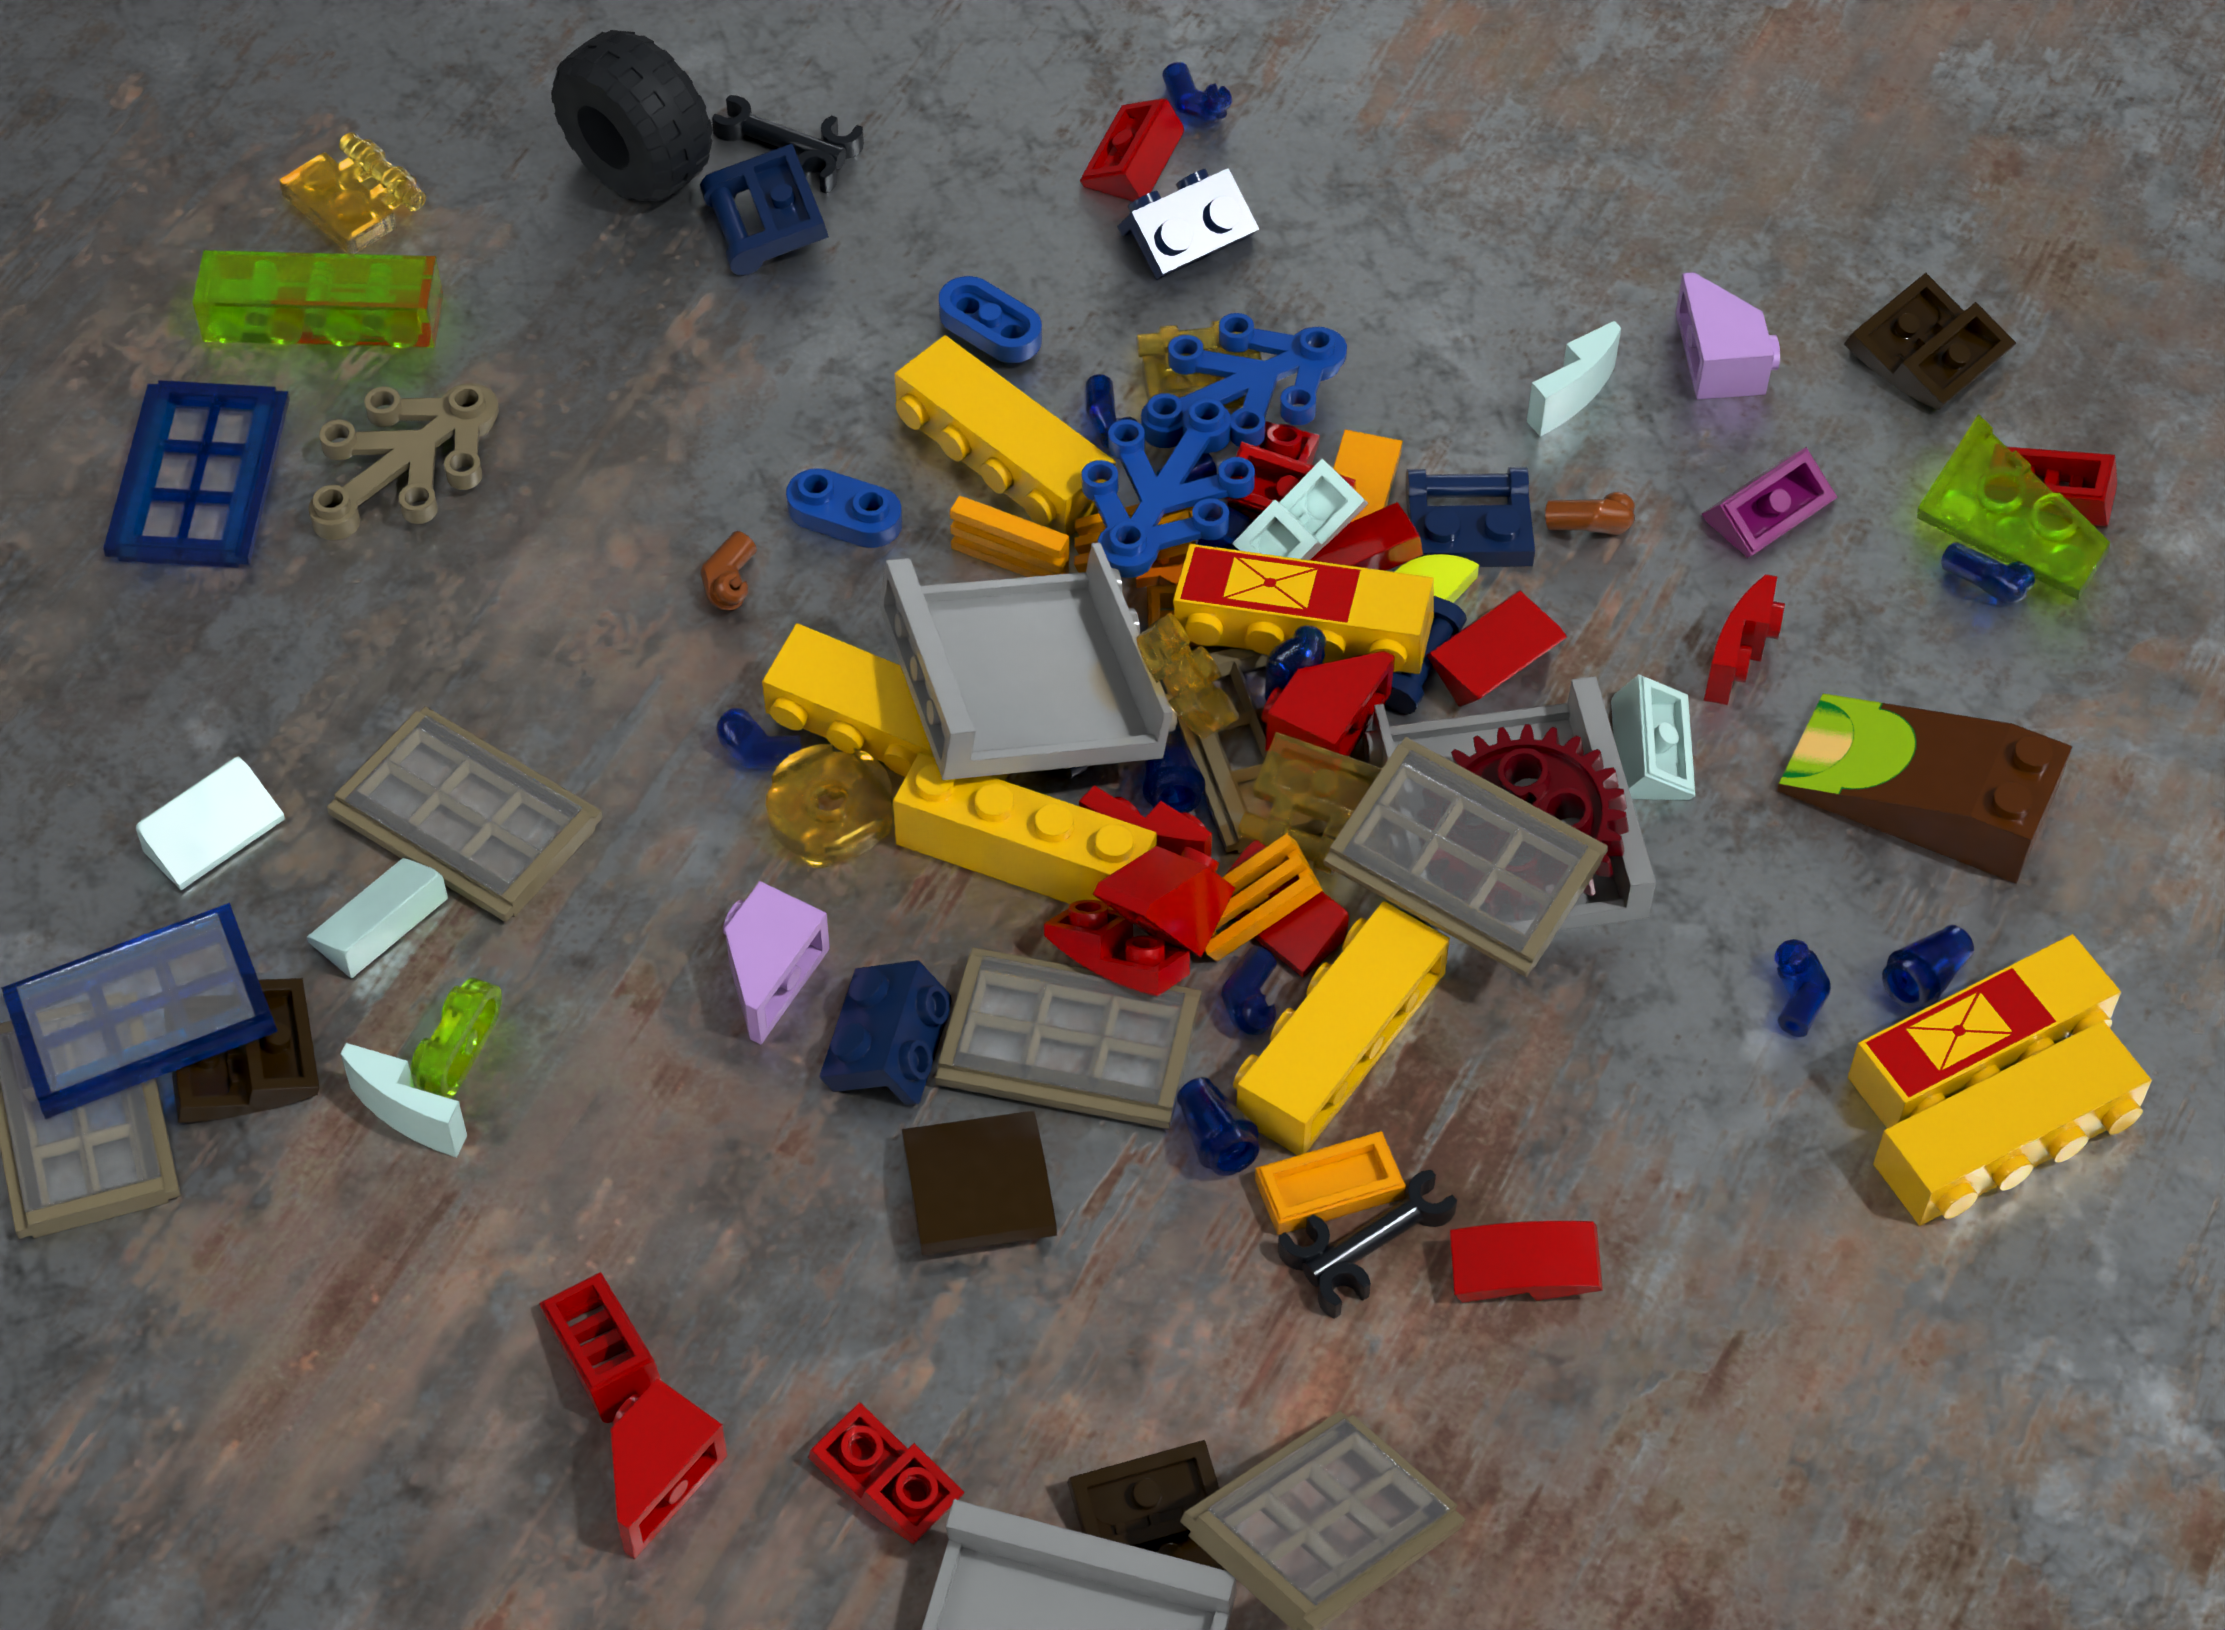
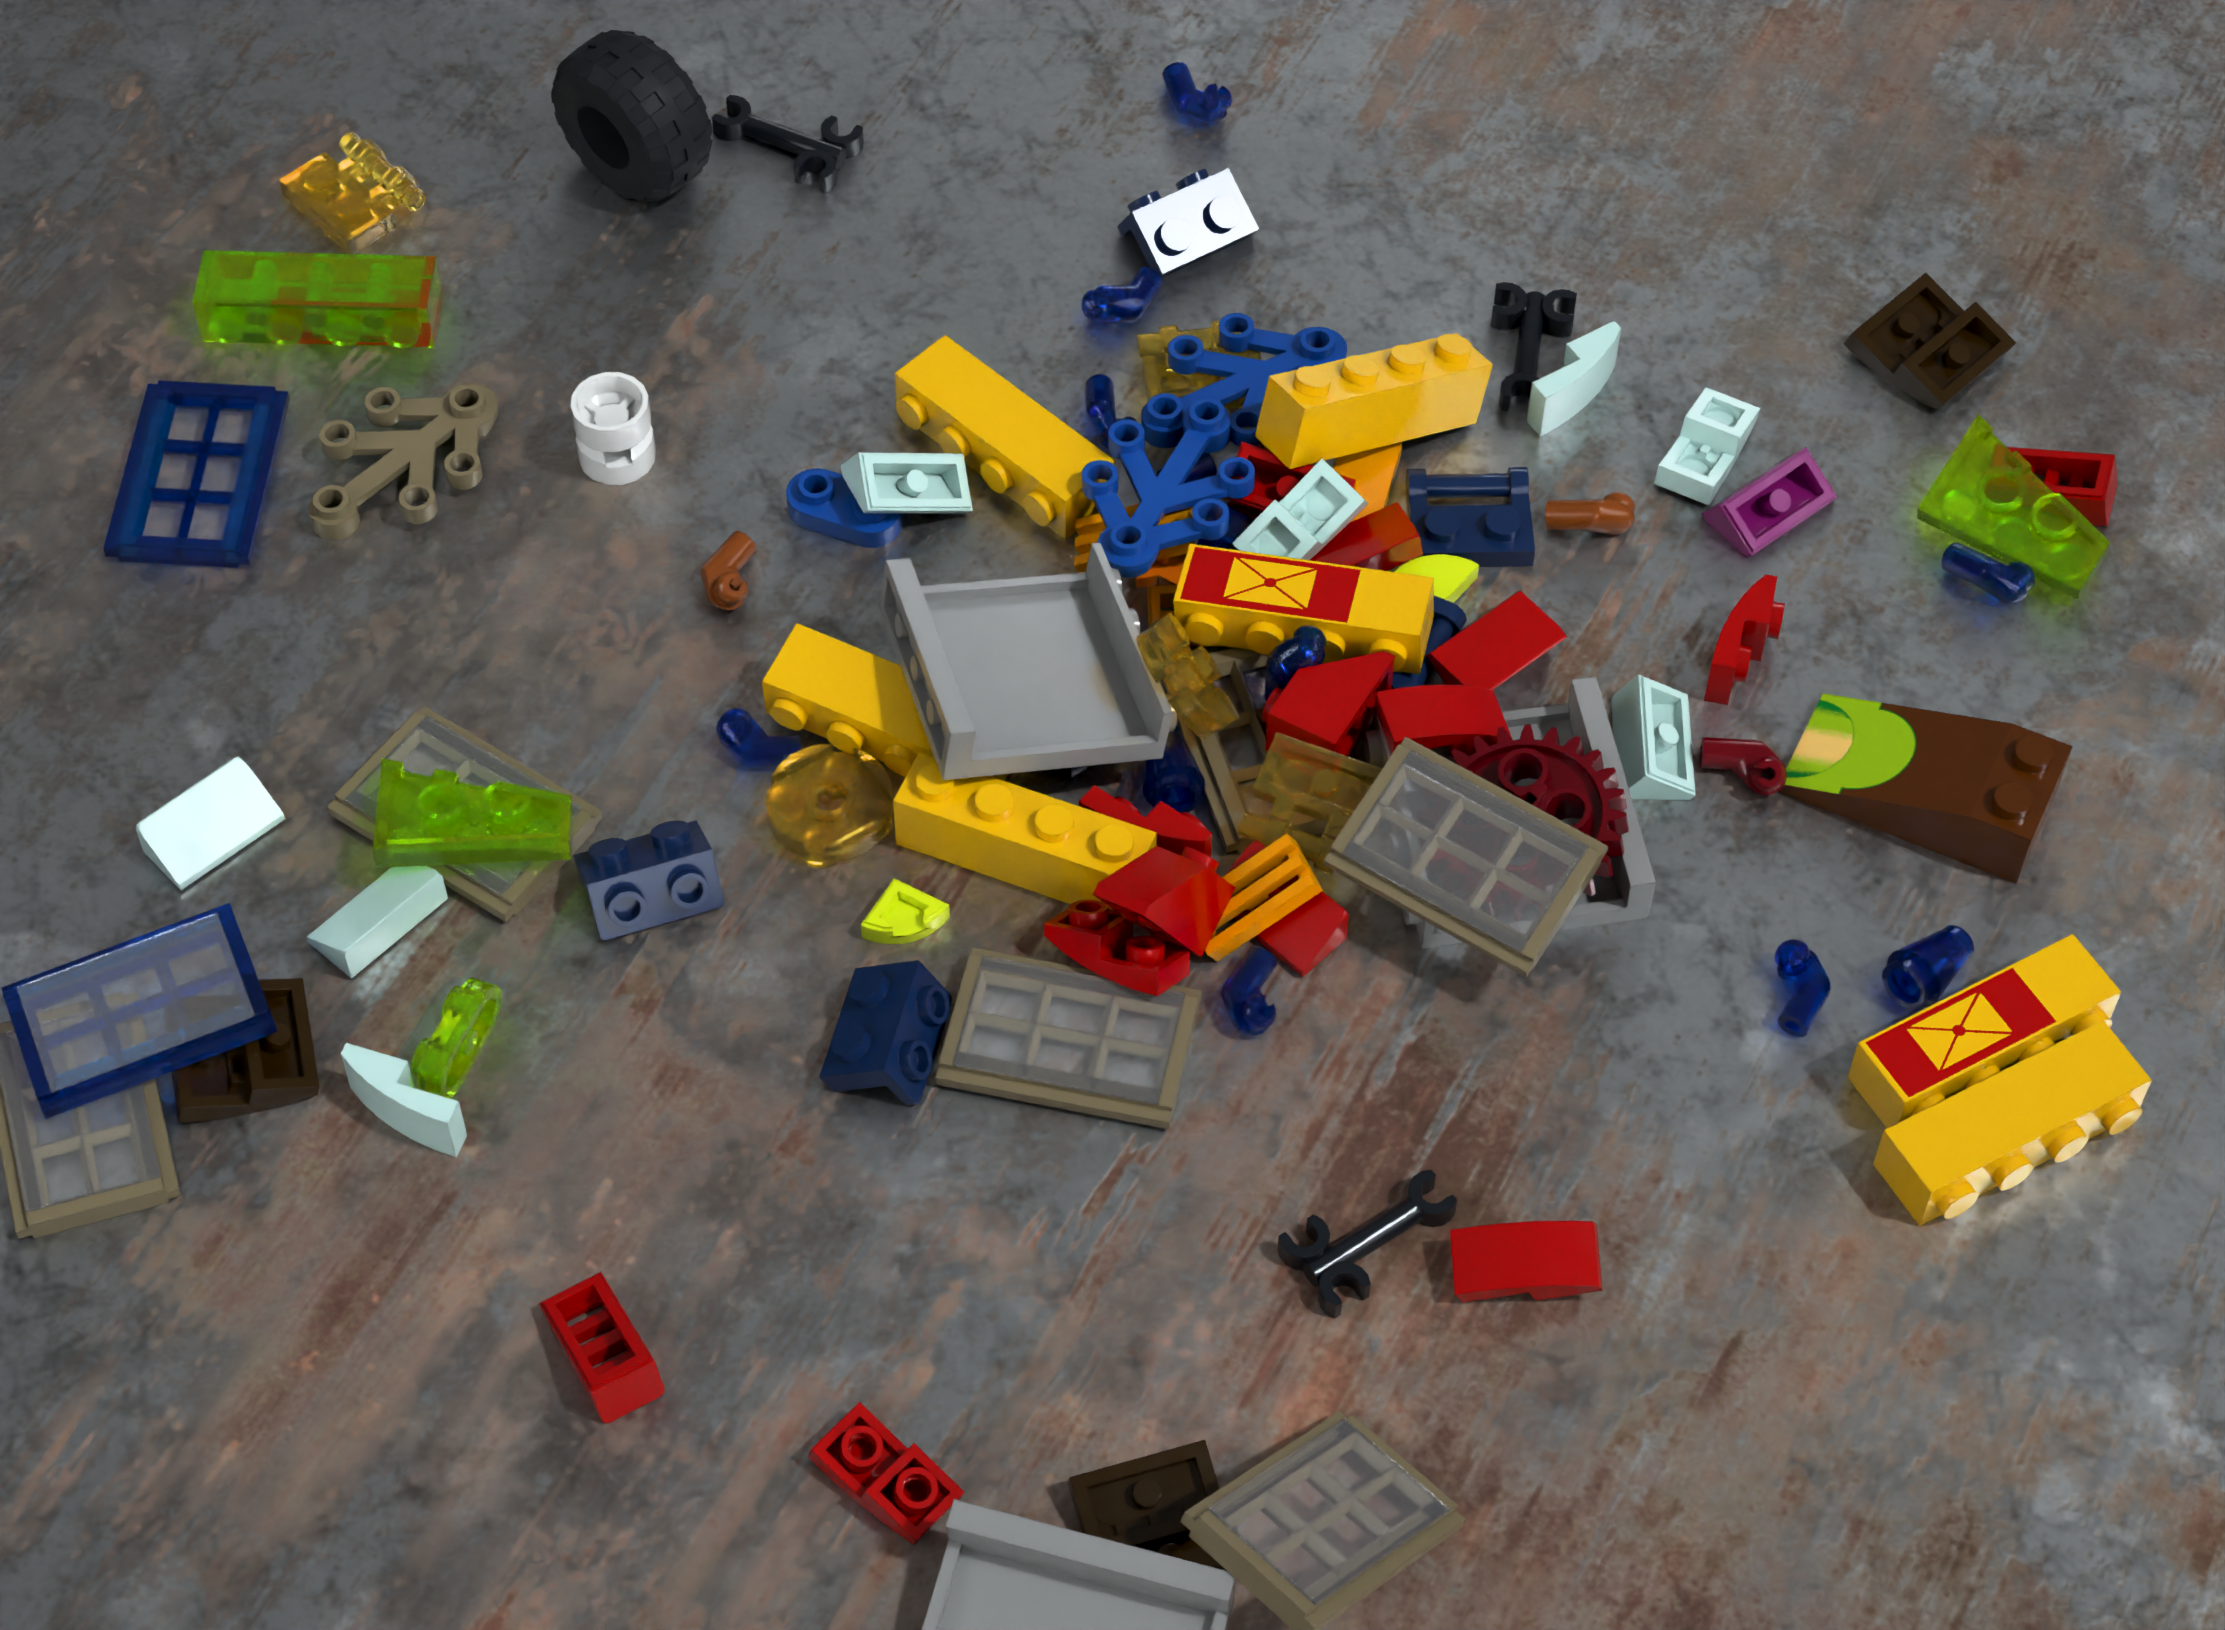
red slope [611,1378,728,1559] -> none
dark blue plate [700,144,829,275] -> none
lavender slope [723,881,830,1045] -> none
dark brown slope [902,1111,1057,1255] -> none
blue plate [939,276,1042,363] -> none
light orange tile [950,496,1069,577] -> none
red slope [1080,98,1184,202] -> none
clear blue cone [1177,1077,1260,1176] -> none
yellow brick [1233,900,1450,1155] -> none
light orange tile [1255,1131,1406,1235] -> none
lavender slope [1675,272,1780,400] -> none
none -> clear neon green wing [372,758,574,868]
none -> white wheel [570,372,656,485]
none -> dark blue bracket [573,820,724,940]
none -> light aqua slope [840,452,973,514]
none -> neon yellow tile [860,878,950,944]
none -> clear blue arm [1081,267,1163,324]
none -> yellow brick [1255,333,1493,469]
none -> red slope [1374,685,1513,759]
none -> black bar [1491,282,1577,411]
none -> light aqua slope [1654,387,1760,506]
none -> dark red arm [1699,737,1787,795]

